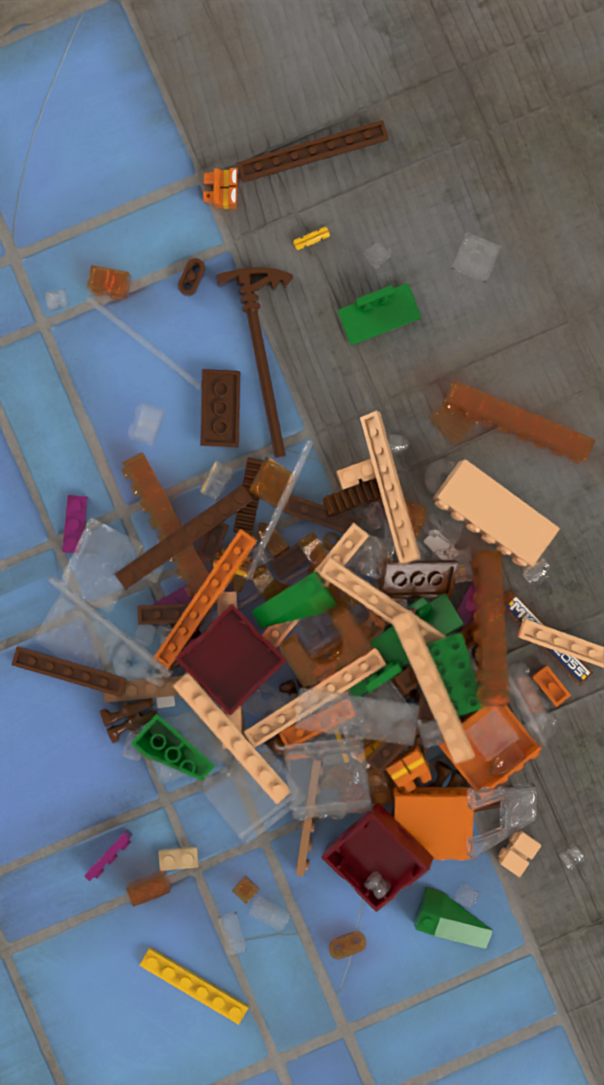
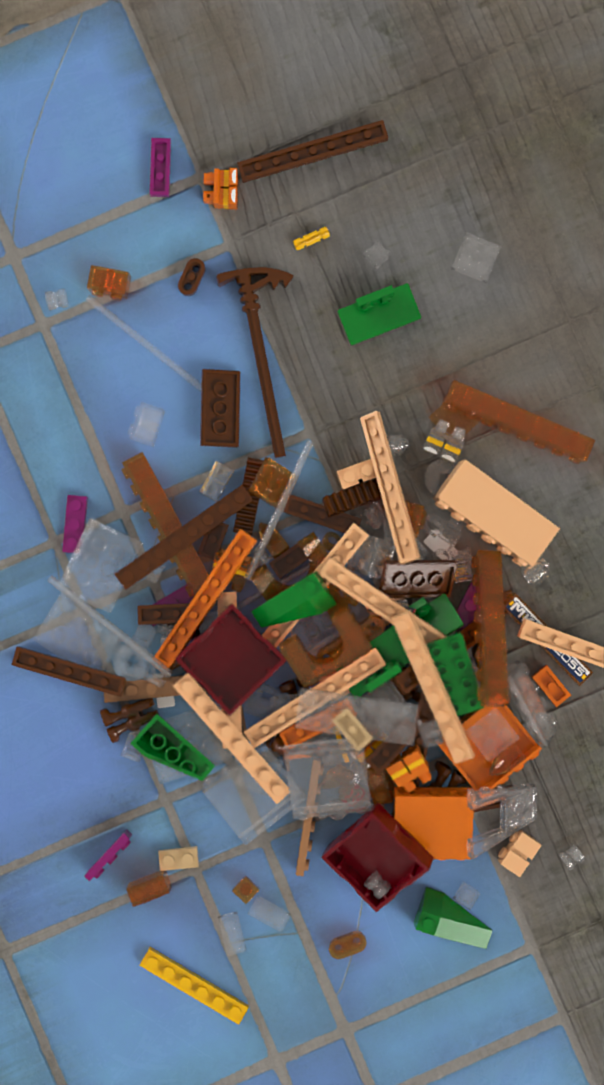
none -> magenta plate [150,138,171,197]
none -> tan plate [332,707,373,751]
none -> clear hips [422,419,466,464]

